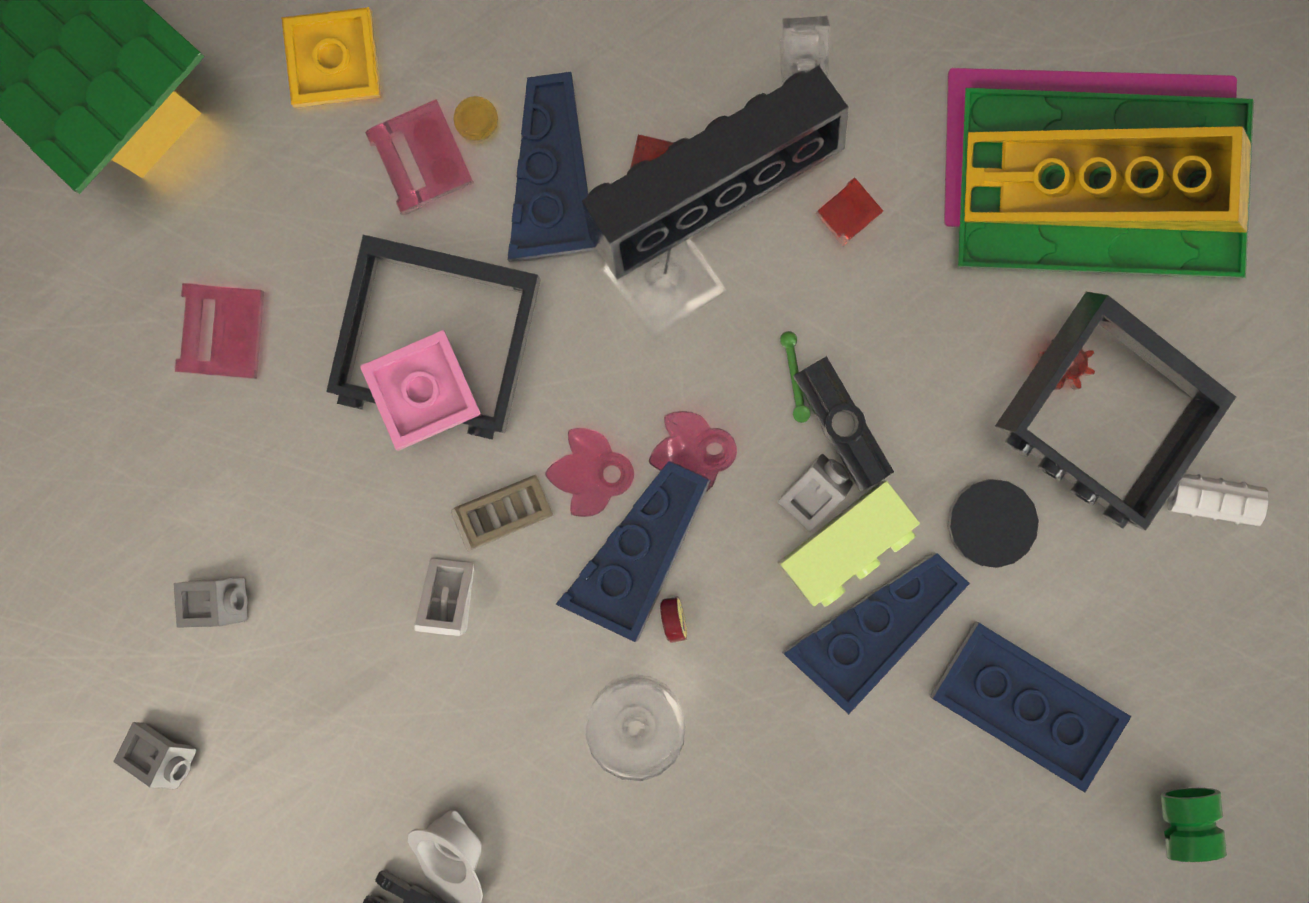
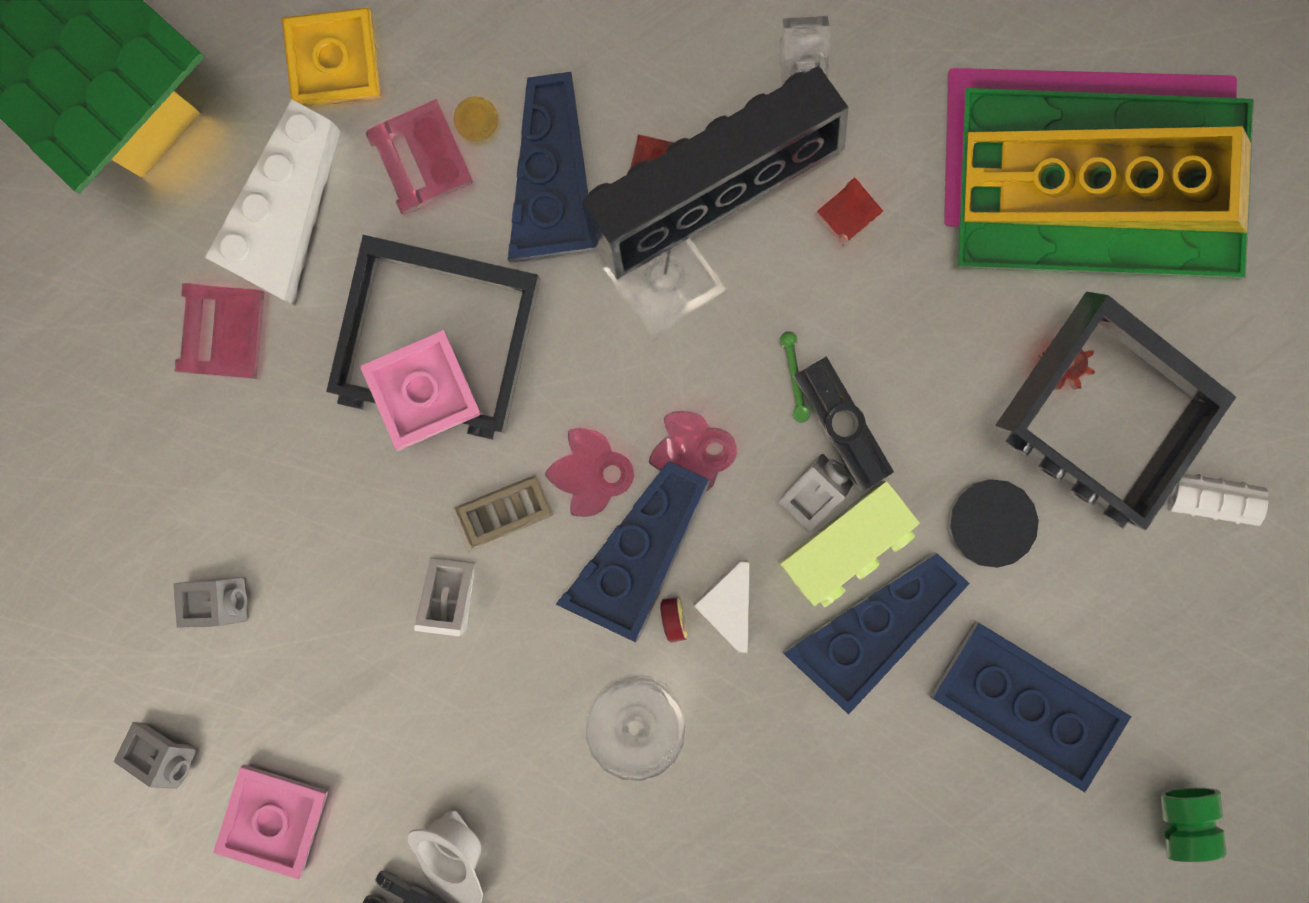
none -> white wedge [205,99,340,306]
none -> bright pink plate [213,764,328,880]
none -> white slope [693,560,749,653]

